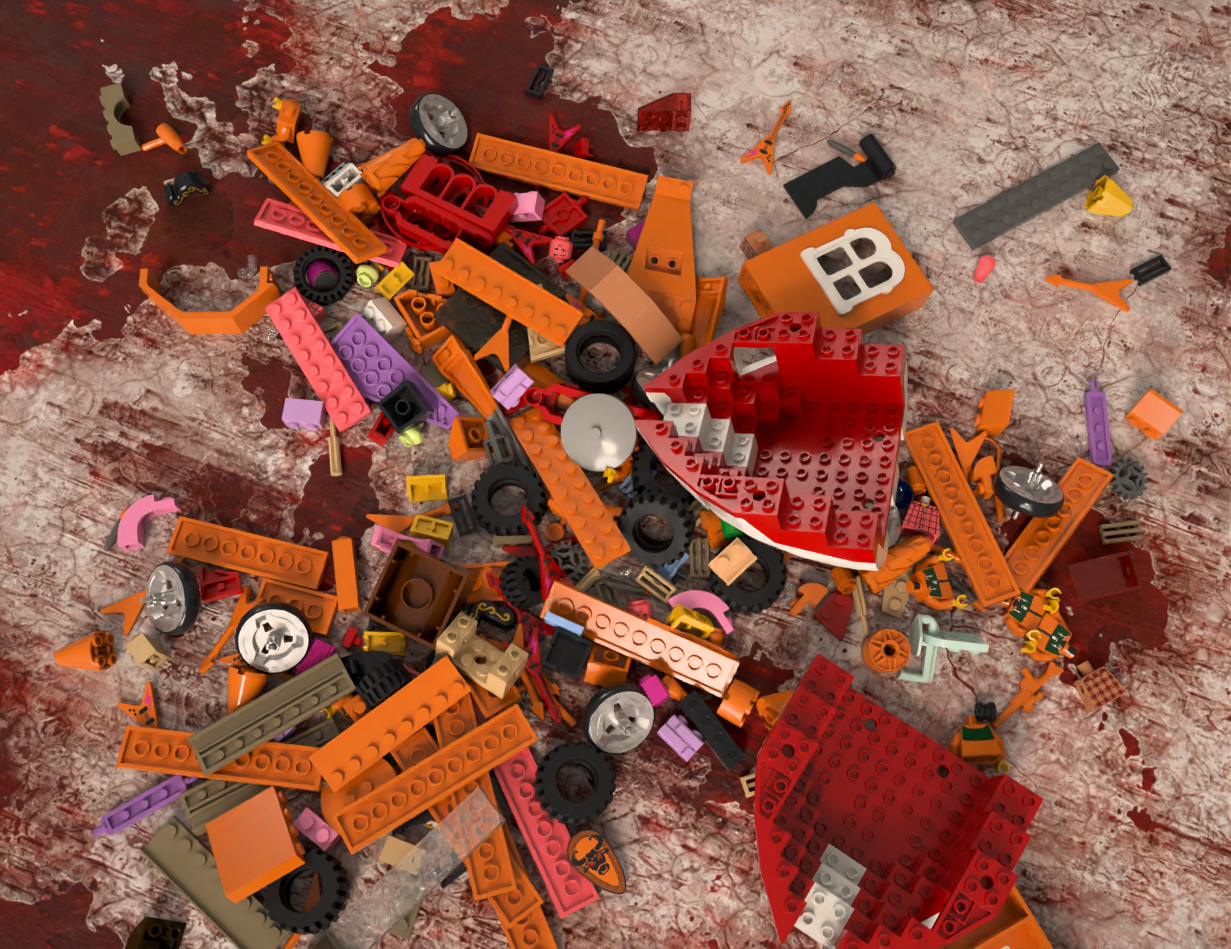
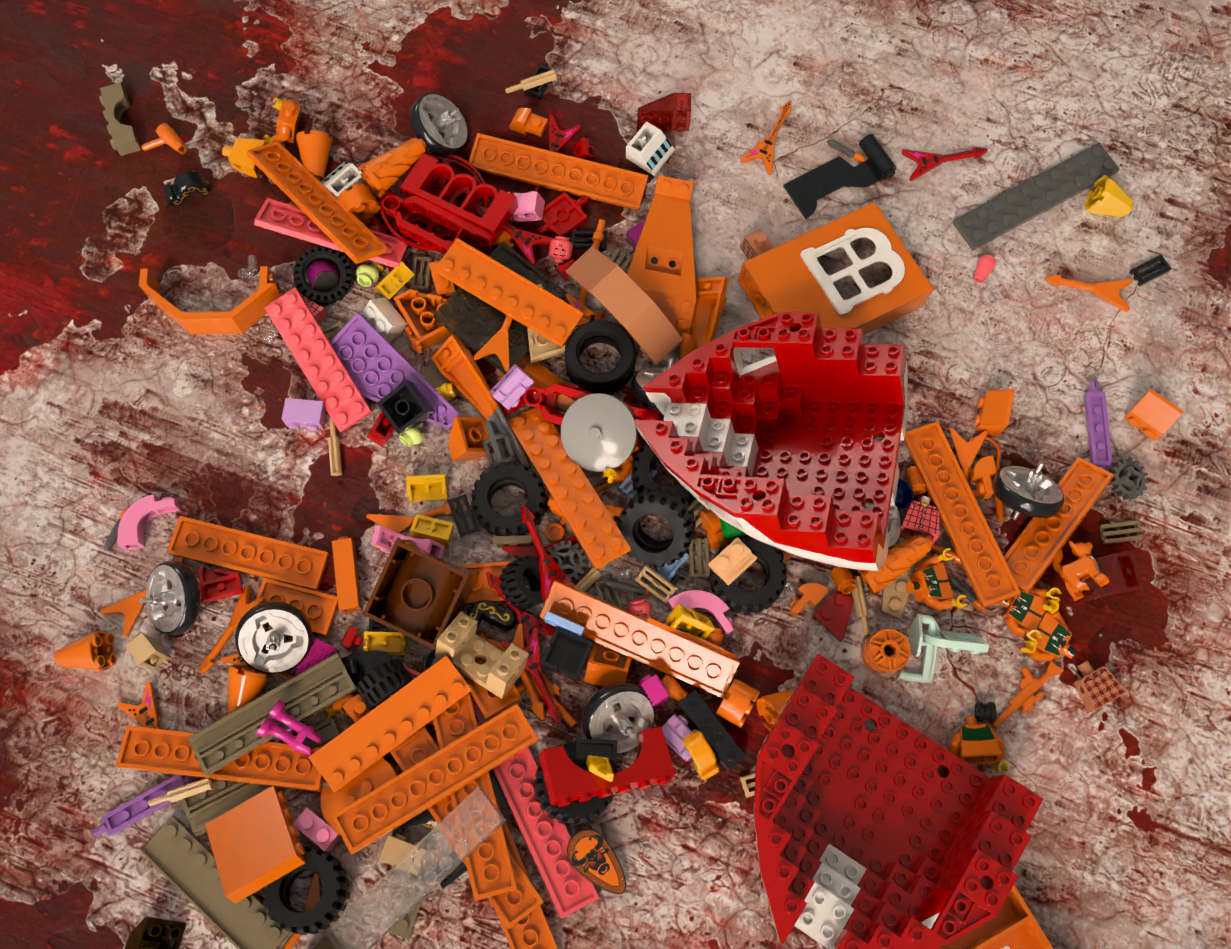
none -> tan axle [148,778,213,806]
none -> light orange torso [222,138,267,178]
none -> dark pink piece [256,700,322,755]
none -> tan axle [505,69,557,94]
none -> orange brick [509,108,548,137]
none -> red arch [539,726,676,807]
none -> black tile [574,738,617,763]
none -> yellow tile [586,755,614,782]
none -> white slope [626,121,675,176]
none -> light orange animal [682,730,720,780]
none -> red piece [902,147,988,181]
none -> orange animal [1052,541,1110,601]

